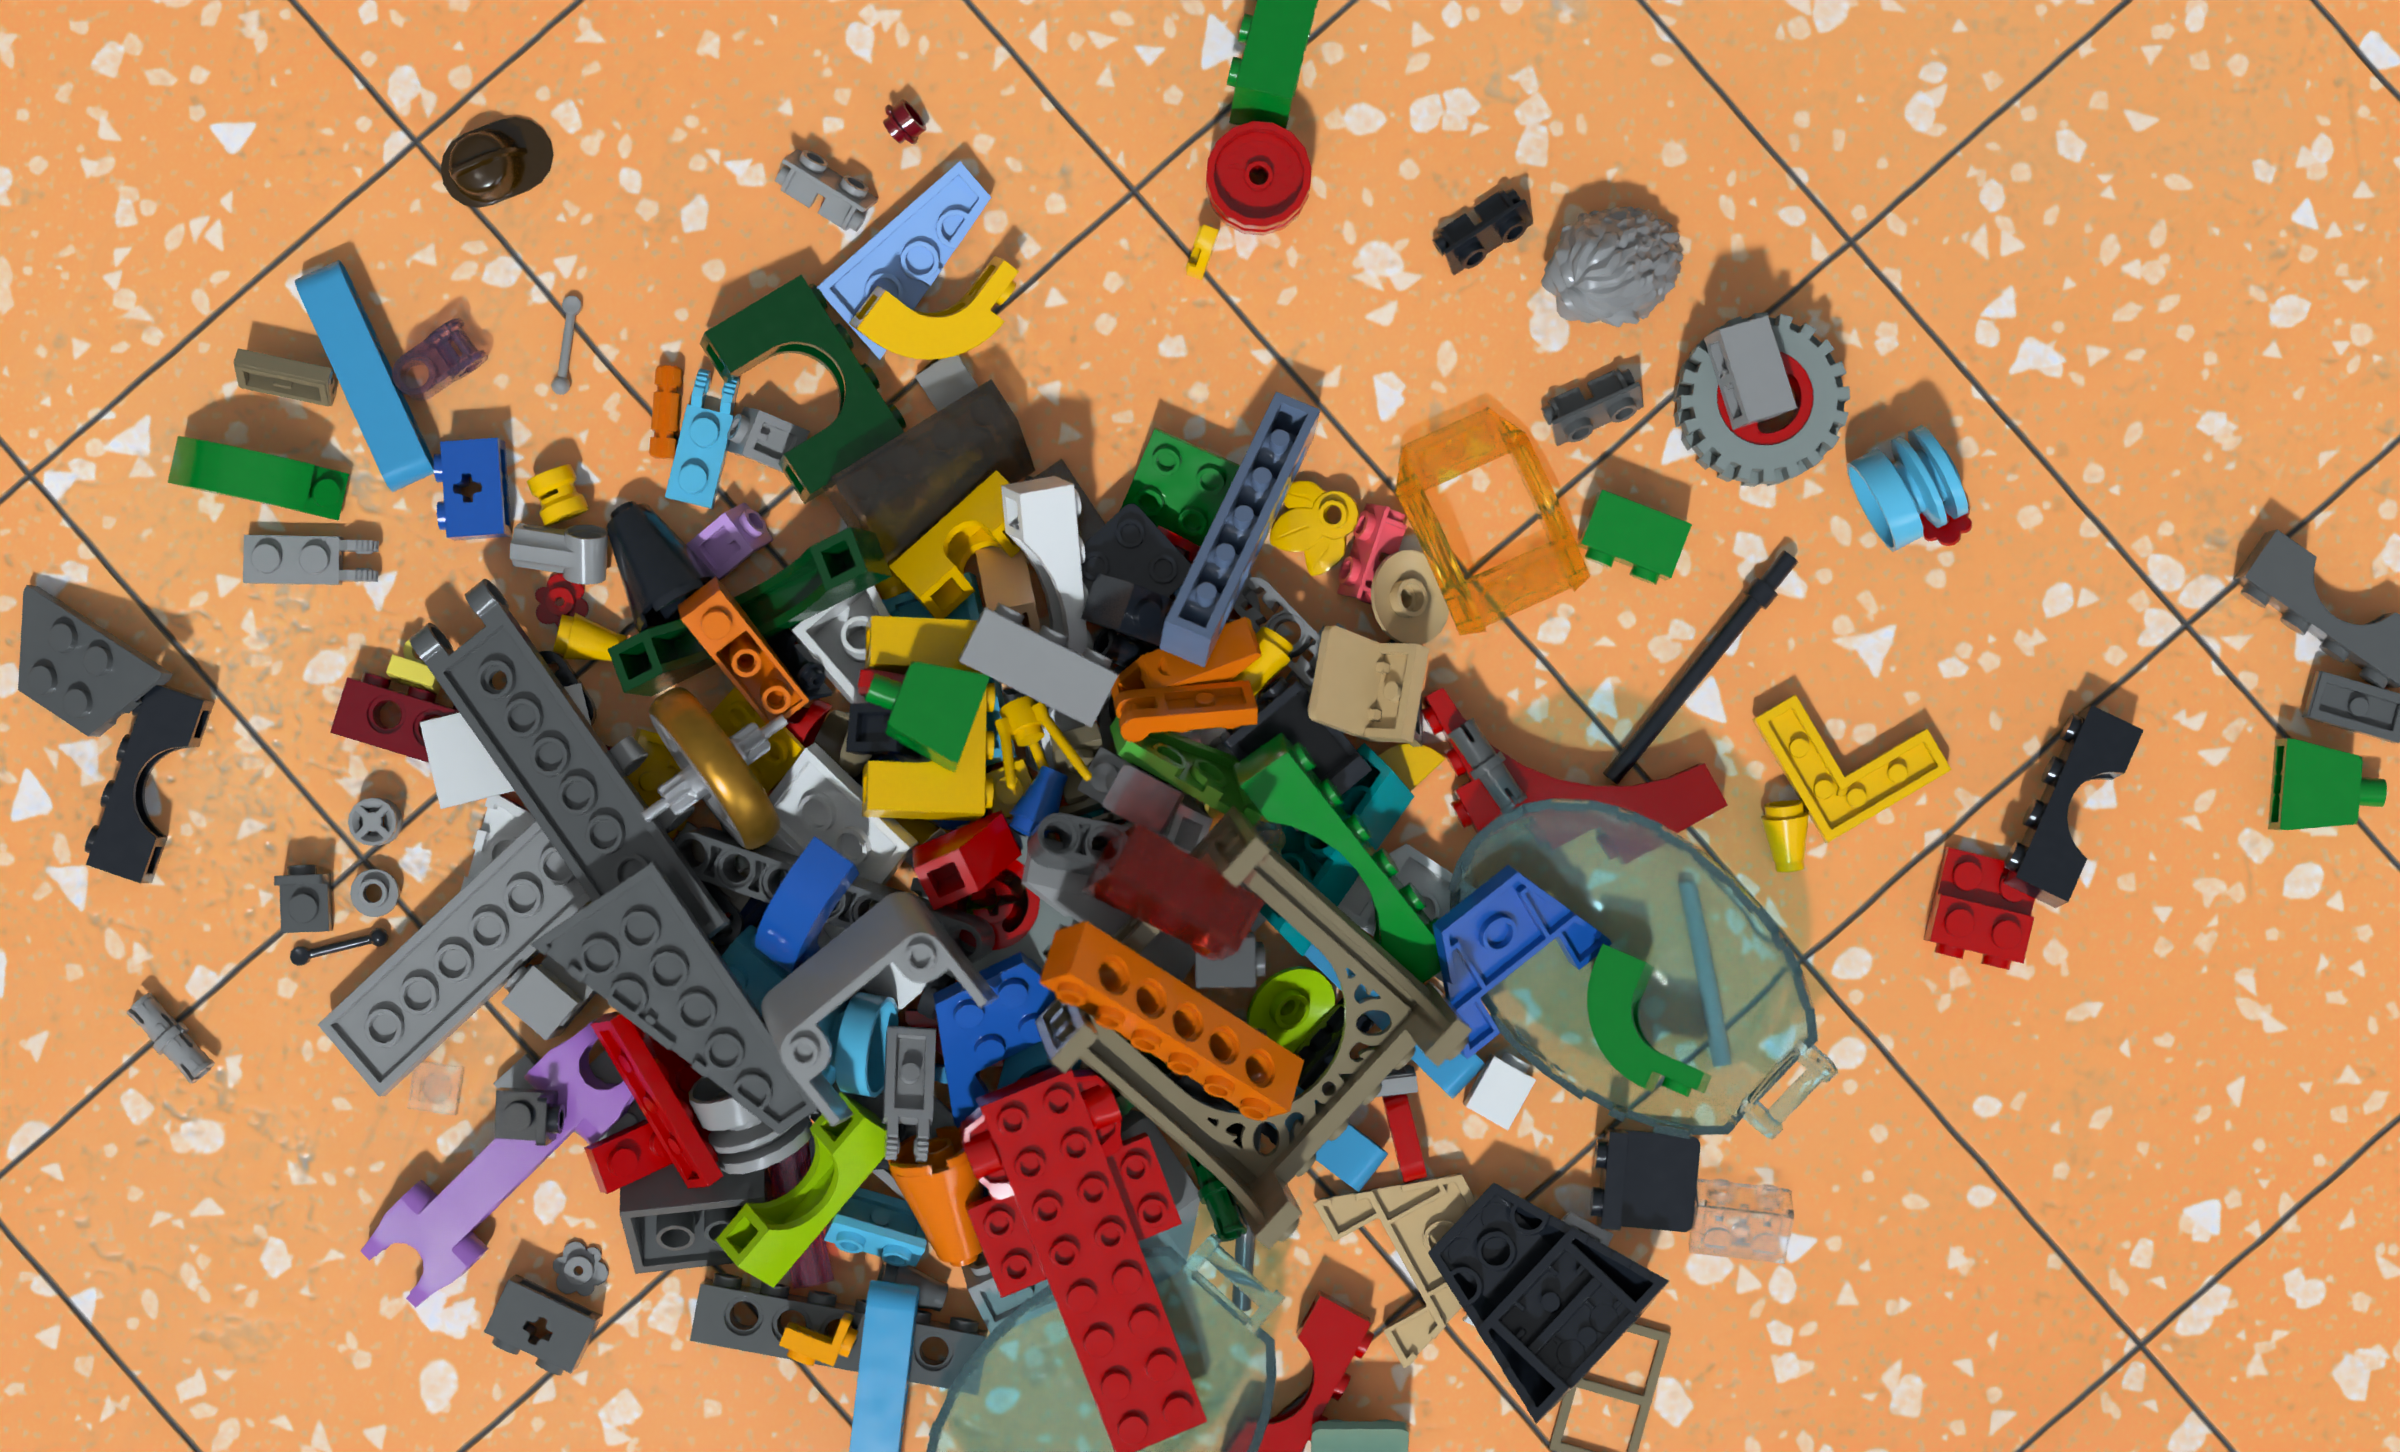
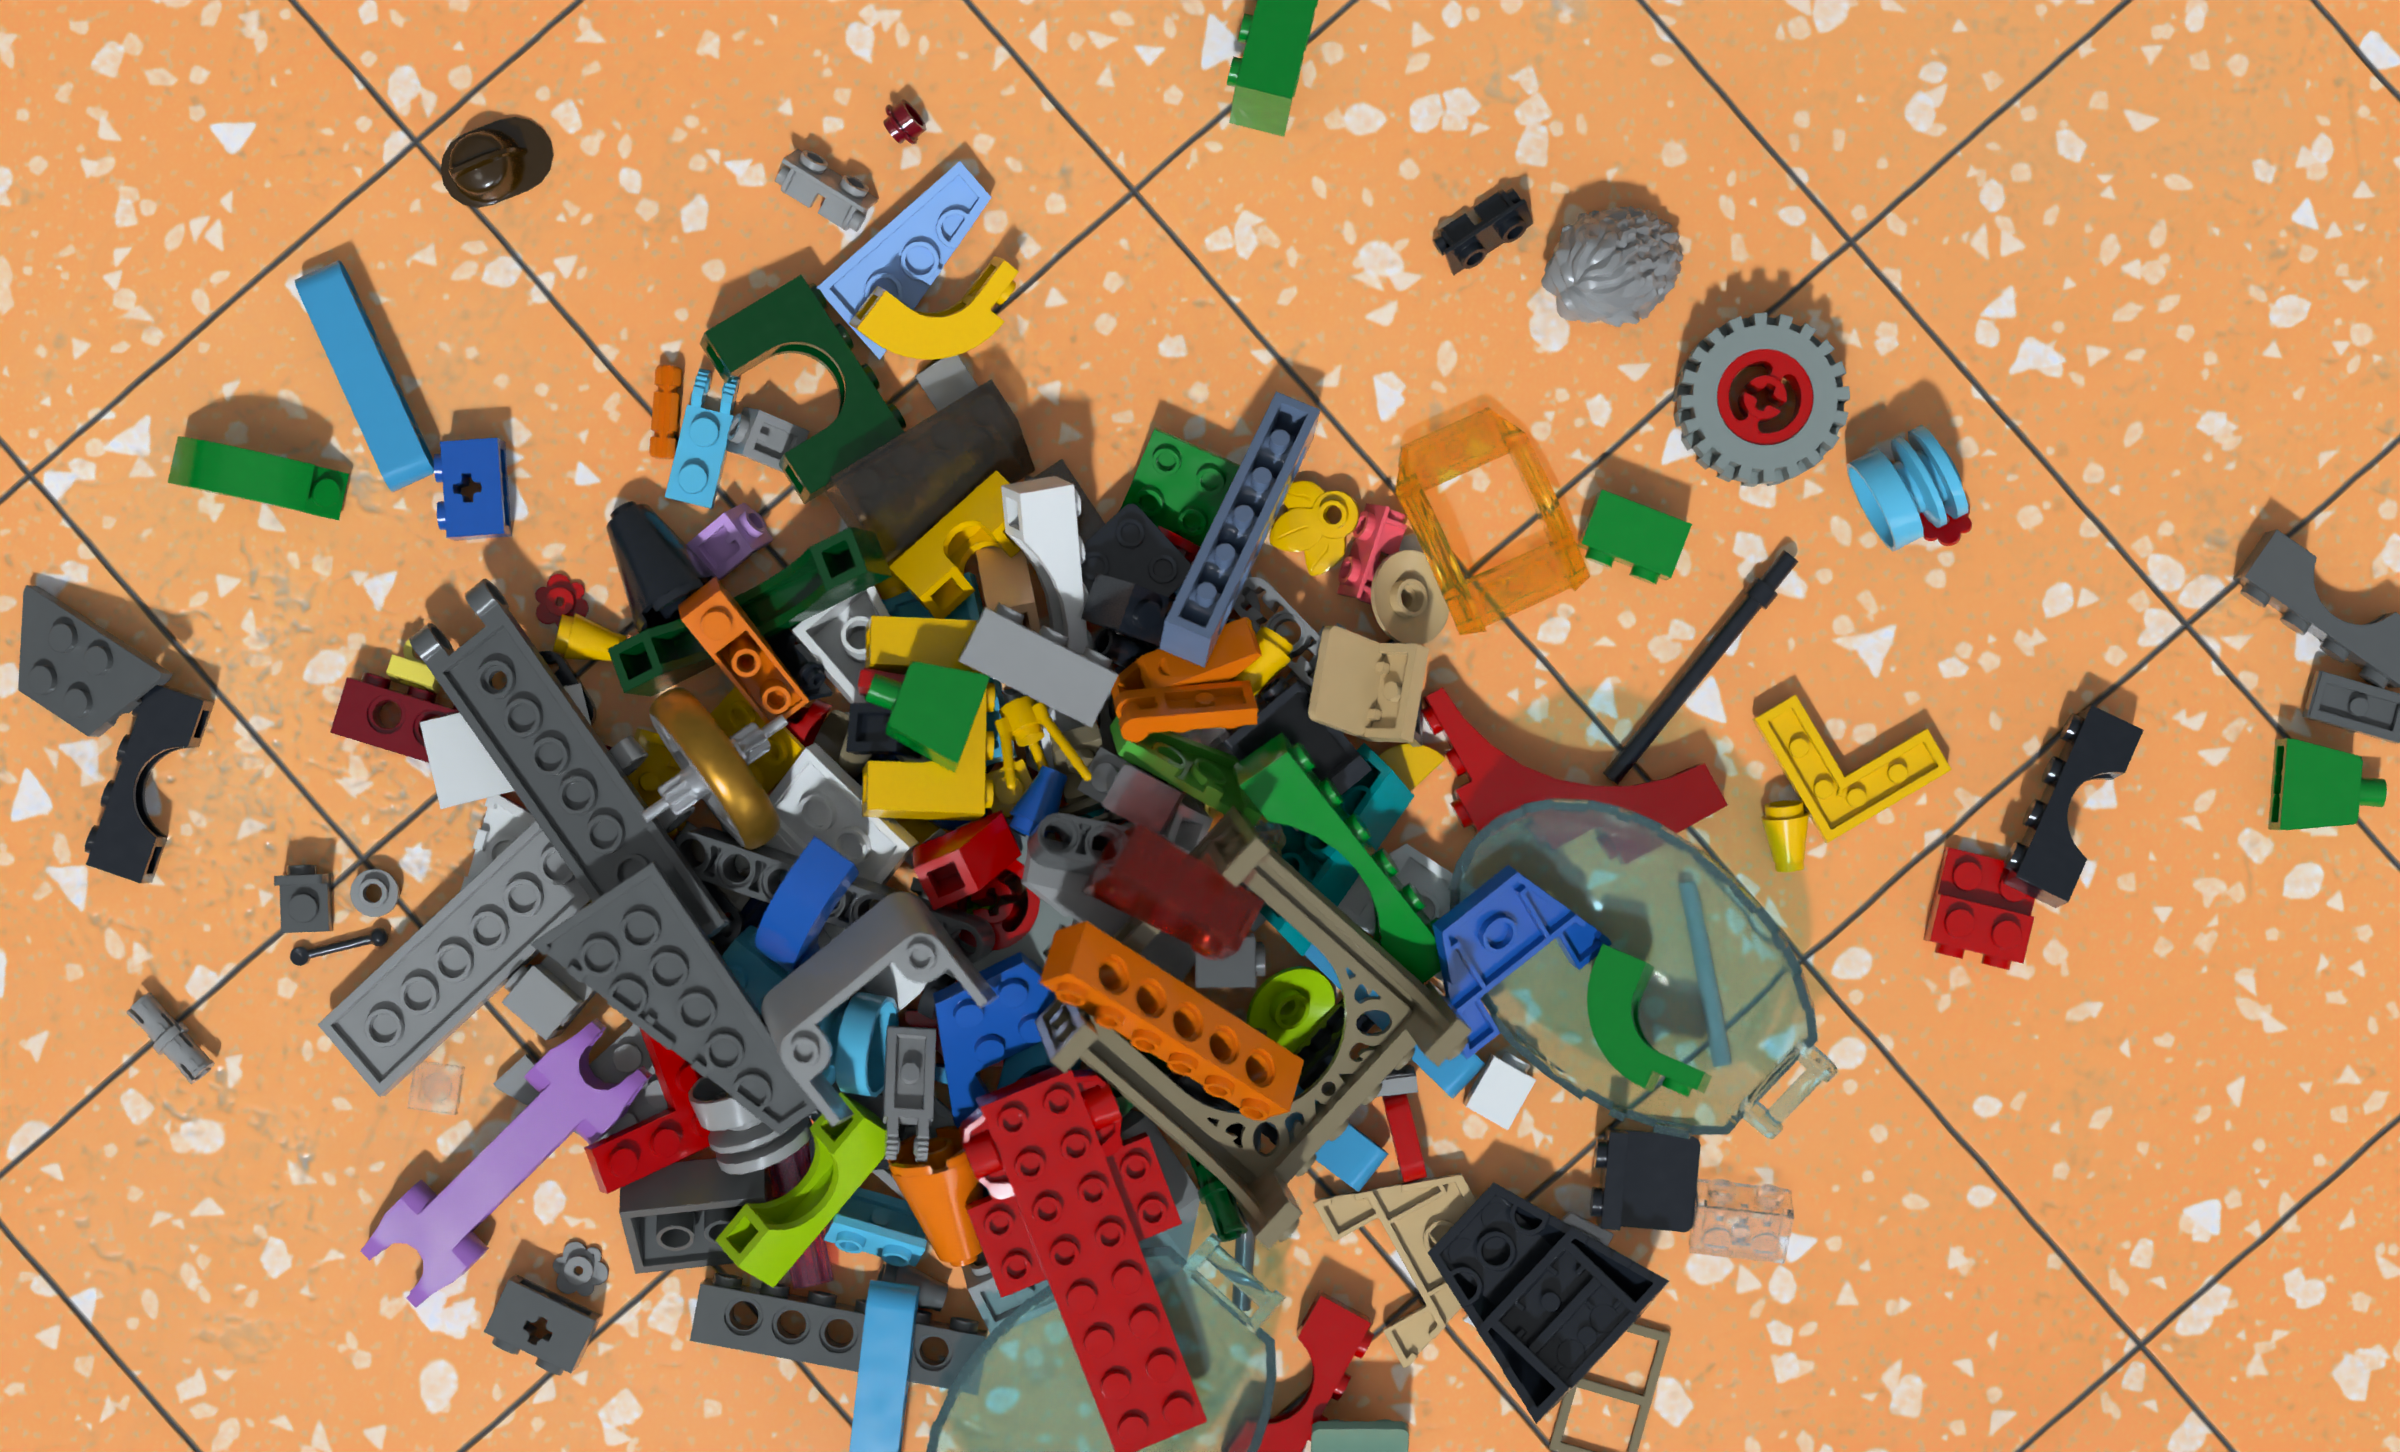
dark tan tile [233,348,337,407] -> none
light grey hinge [243,535,379,585] -> none
light grey wheel [348,798,403,846] -> none
clear purple piece [392,317,488,401] -> none
black bracket [494,1087,565,1146] -> none
light grey piece [510,523,608,585] -> none
yellow wheel [527,464,589,527] -> none
light grey hinge [551,296,582,395] -> none
red plate [590,1012,723,1188] -> none
light orange bracket [779,1312,858,1366] -> none
yellow tile [1185,224,1219,281] -> none
red wheel [1206,121,1312,235] -> none
dark grey pin [1448,717,1528,815] -> none
dark grey hinge [1541,368,1644,446] -> none
light grey hinge [1704,315,1797,430] -> none

